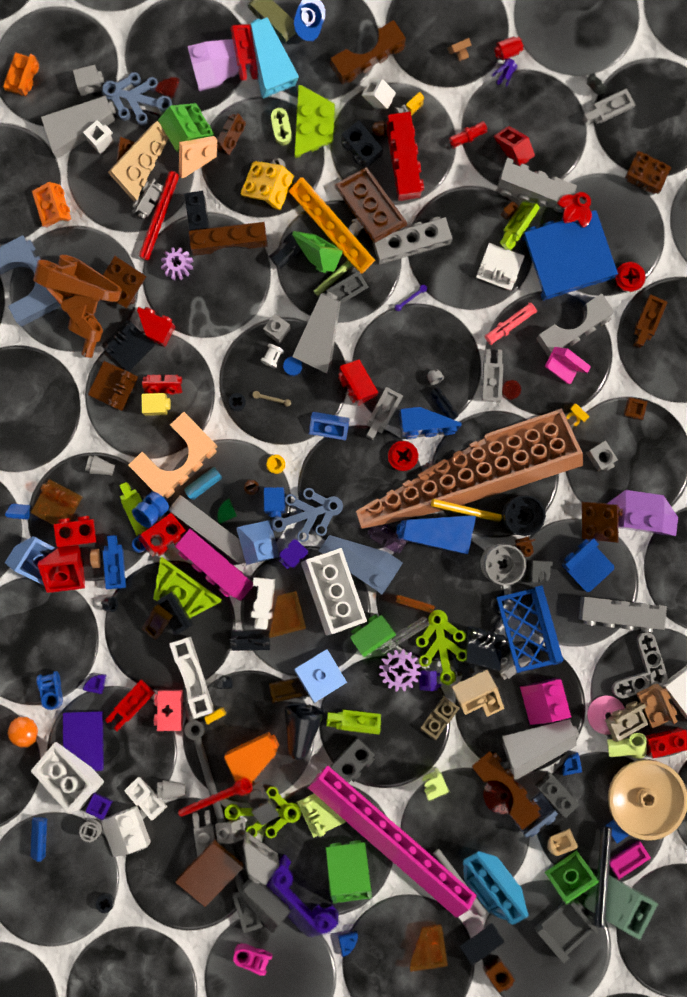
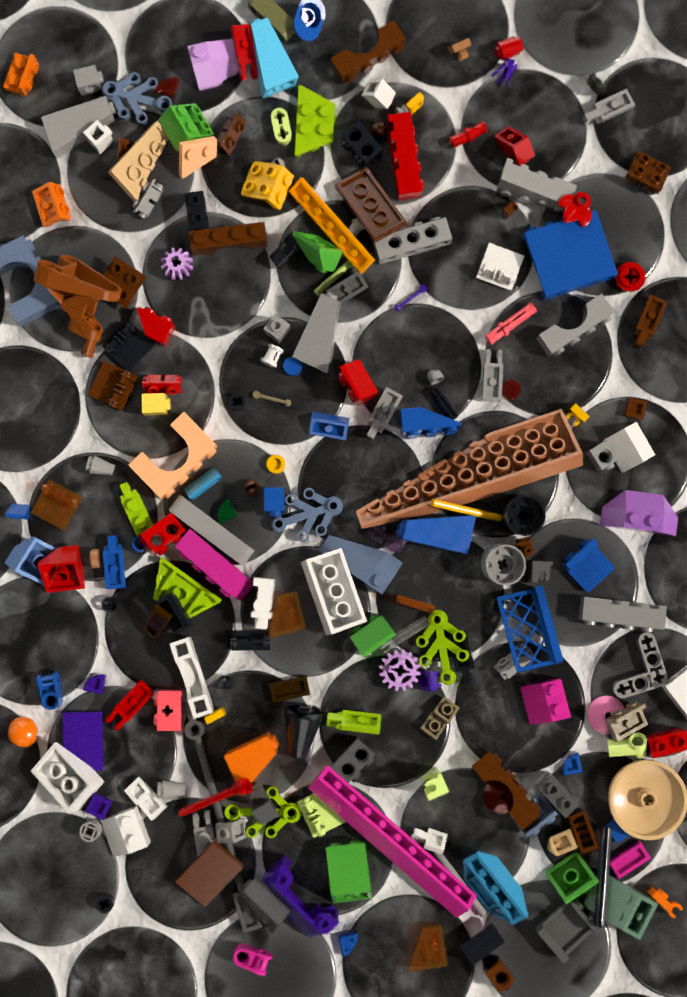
blue slope [31,817,47,862] -> none
red brick [54,516,97,547] -> none
blue wheel [132,492,169,528] -> none
red axle [139,171,179,260] -> none
medium blue slope [236,520,280,565] -> none
light grey slope [244,831,279,885] -> none
dark purple brick [279,539,309,569] -> none
light blue plate [294,649,347,703] -> none
red gear [388,441,419,471] -> none
tan brick [452,670,504,717] -> none
black hinge [466,626,508,672] -> none
lime hinge [500,201,540,251] -> none
light grey slope [502,719,579,779] -> none
dark pink panel [545,347,591,384] -> none
reddish brown hinge [581,501,623,543] -> none
medium nougat bracket [636,683,677,729] -> none
none -> white plate [411,828,447,855]
none -> reddish brown slope [567,810,600,855]
none -> white slope [603,422,655,473]
none -> orange plate [647,886,683,918]

